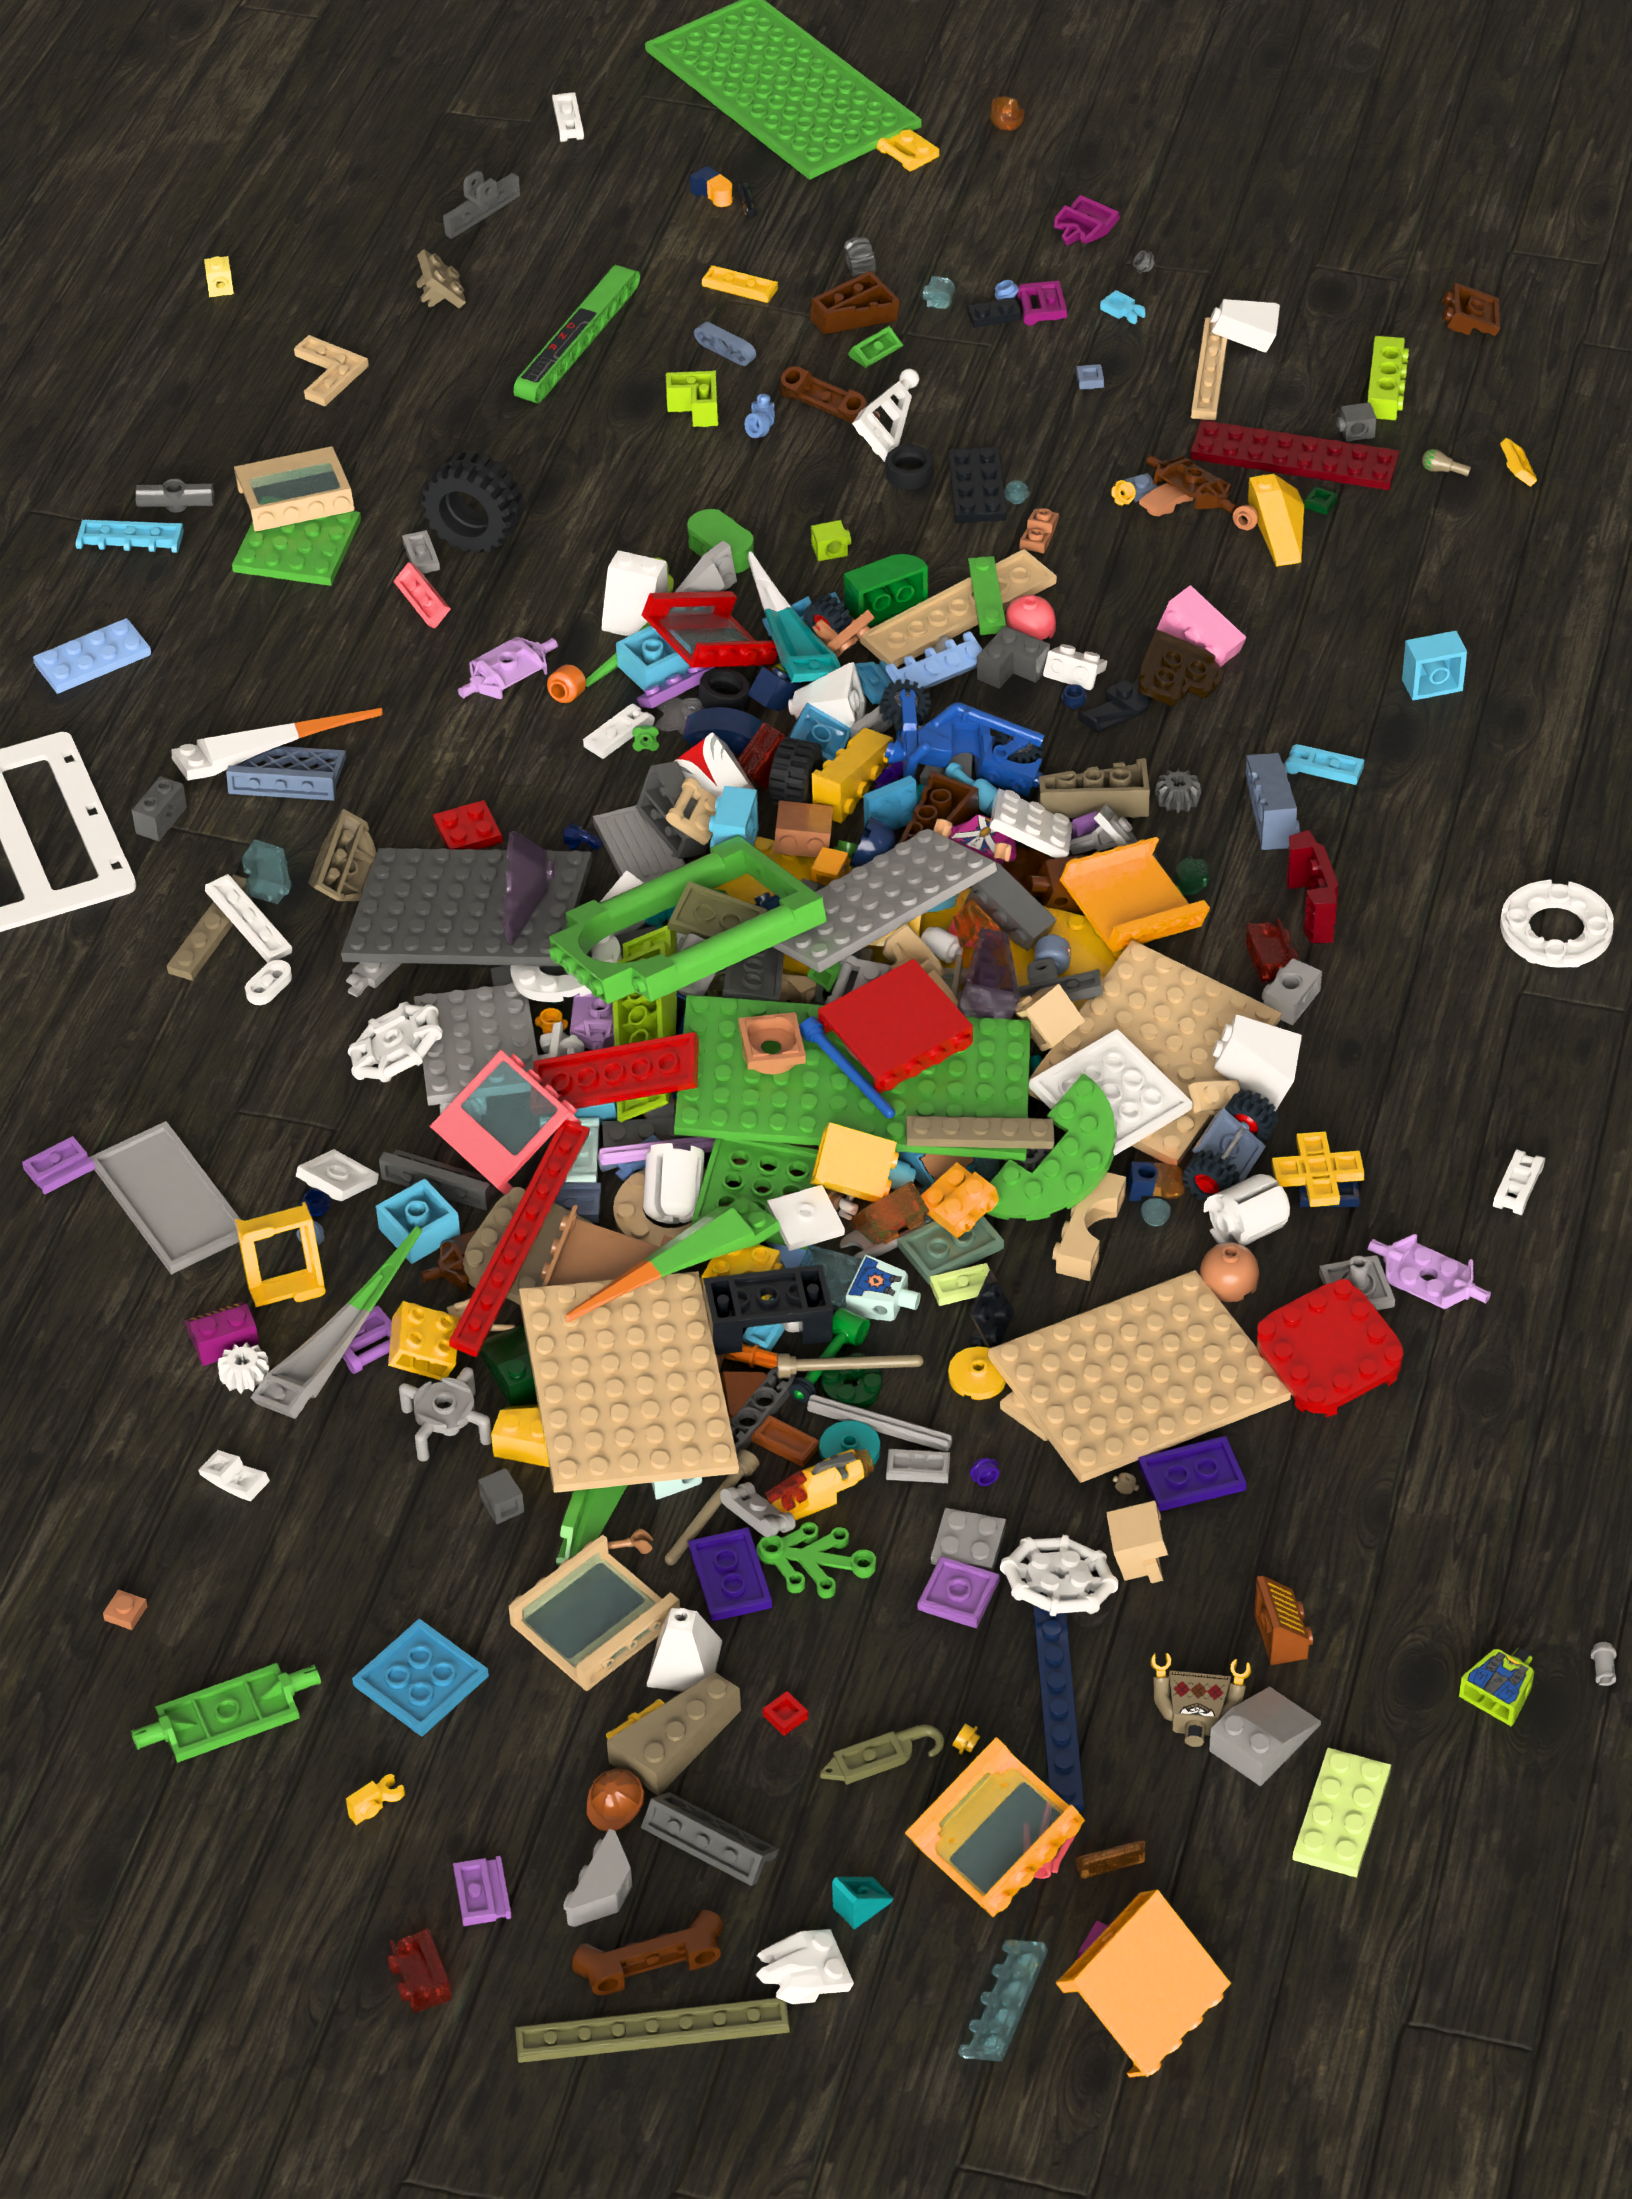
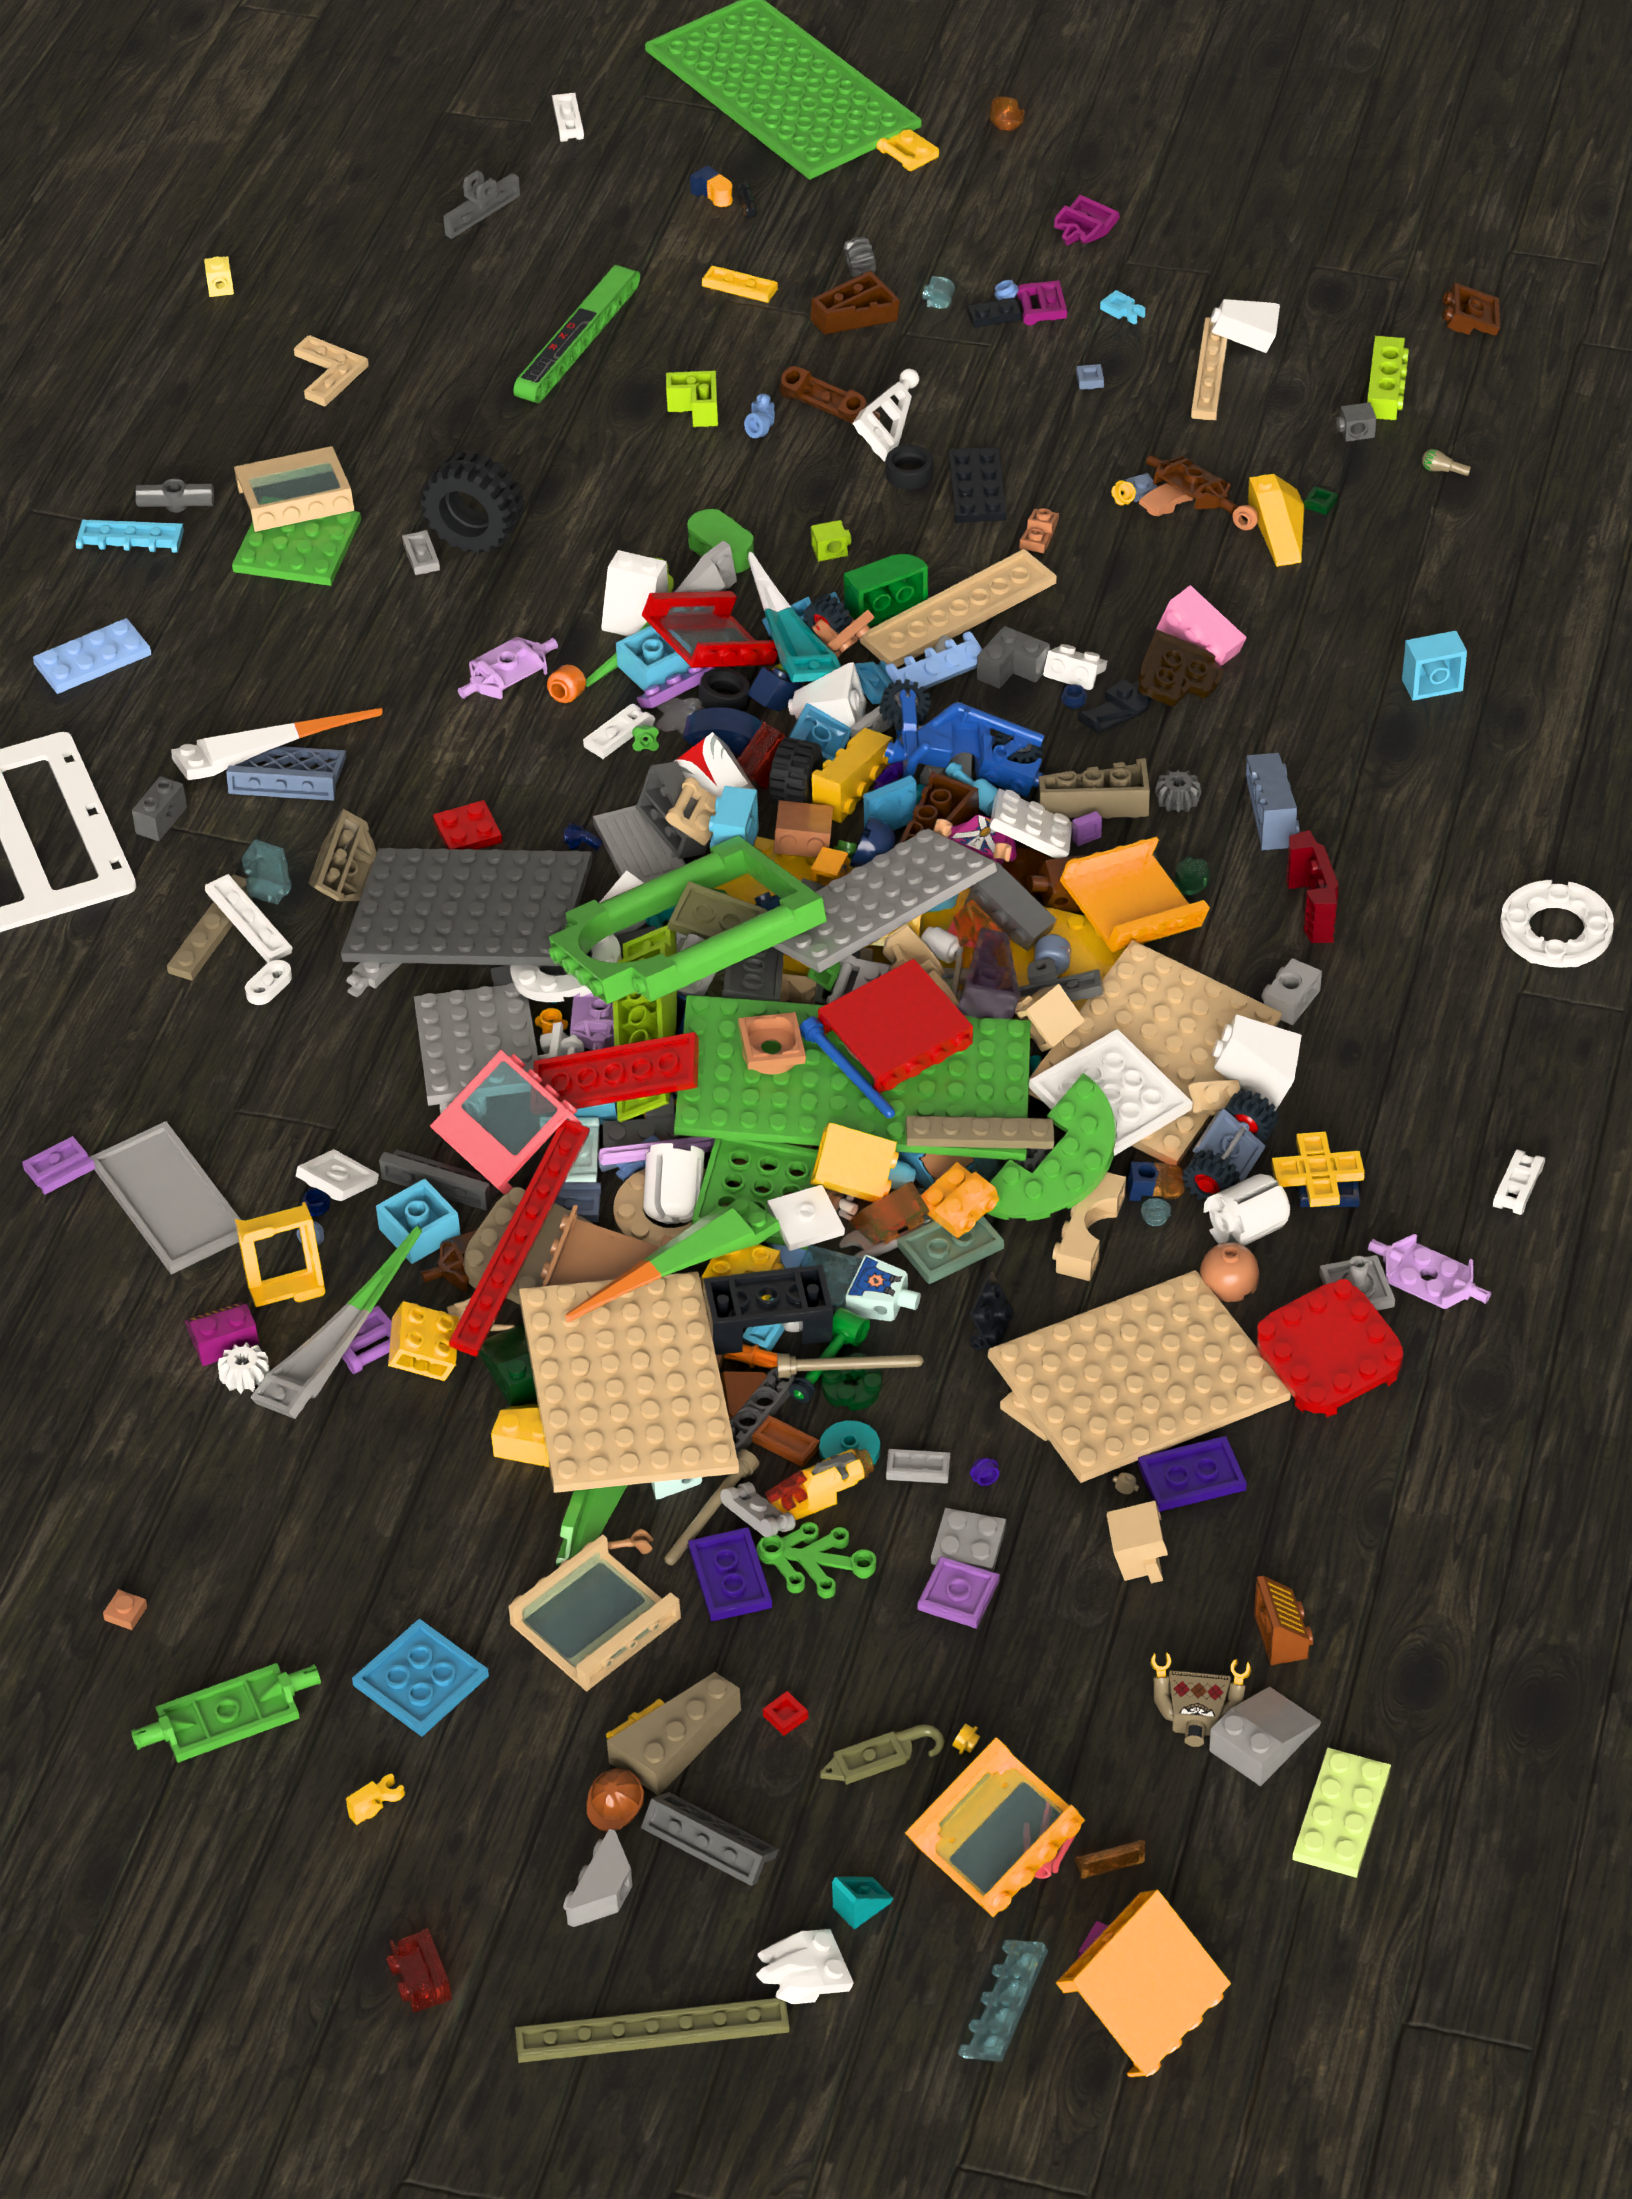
white slope [198,1450,270,1501] -> none
white plate [348,1002,443,1082] -> none
coral plate [393,562,451,629] -> none
light grey plate [399,1367,492,1461] -> none
dark tan plate [416,249,466,309] -> none
medium lavender plate [453,1856,511,1926] -> none
dark grey panel [478,1469,524,1524] -> none
clear purple wedge [503,831,555,945] -> none
reddish brown plate [571,1909,724,1995] -> none
white slope [647,1608,722,1692] -> none
sand blue beam [694,322,756,366] -> none
light grey axle [807,1394,952,1452] -> none
bright green slope [848,326,903,368] -> none
yellowish green plate [930,1263,990,1306] -> none
yellow plate [948,1346,1007,1400] -> none
bright green plate [968,556,1006,635] -> none
white plate [1000,1534,1119,1617] -> none
clear light blue plate [1004,481,1029,504] -> none
coral cylinder [1005,595,1056,641] -> none
dark blue plate [1033,1593,1084,1813] -> none
light grey piece [1070,803,1137,855] -> none
dark grey plate [1133,250,1155,273] -> none
dark red plate [1190,420,1399,490] -> none
clear red hinge [1246,918,1298,983] -> none
medium azure plate [1285,744,1365,785] -> none
torso [1459,1648,1534,1726] -> none
yellow plate [1500,438,1537,487] -> none
light grey pin [1591,1642,1617,1686] -> none

